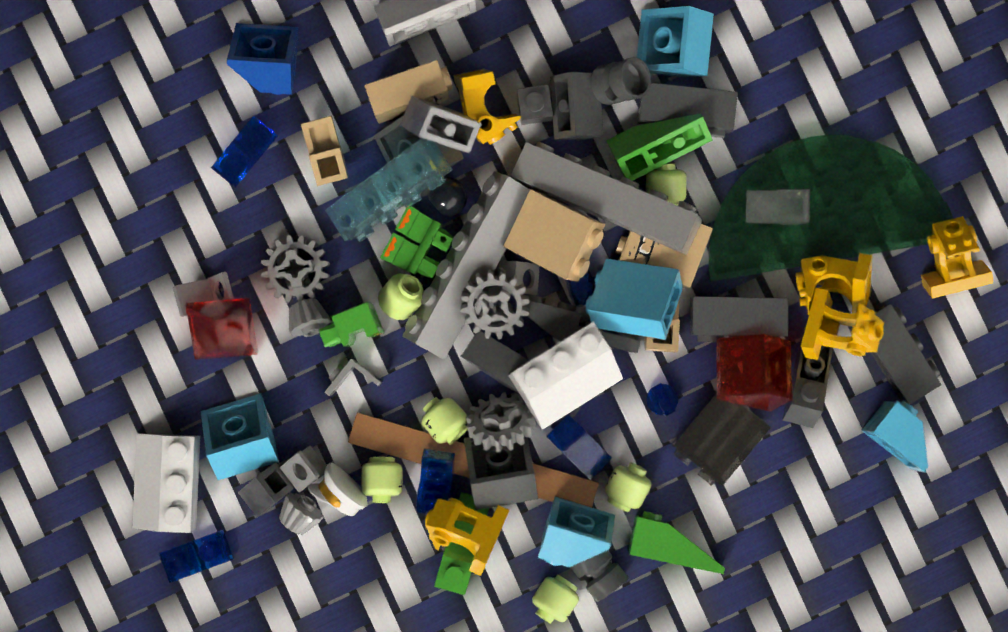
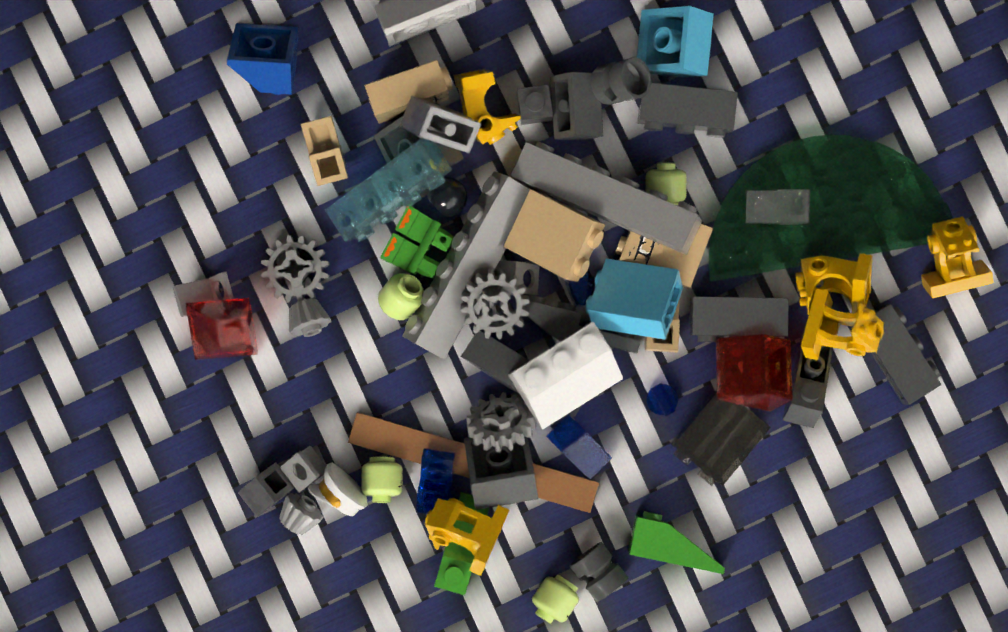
white slope [132,433,200,533] -> none
clear blue slope [159,530,234,583] -> none
medium azure slope [200,393,279,480] -> none
clear blue slope [211,116,278,188] -> none
bright green hips [318,302,385,347] -> none
light grey bracket [325,359,383,396] -> none
yellowish green head [421,397,468,445] -> none
medium azure slope [538,497,615,567] -> none
yellowish green head [605,462,652,512] -> none
bright green slope [606,113,713,181] -> none
medium azure slope [861,400,928,472] -> none

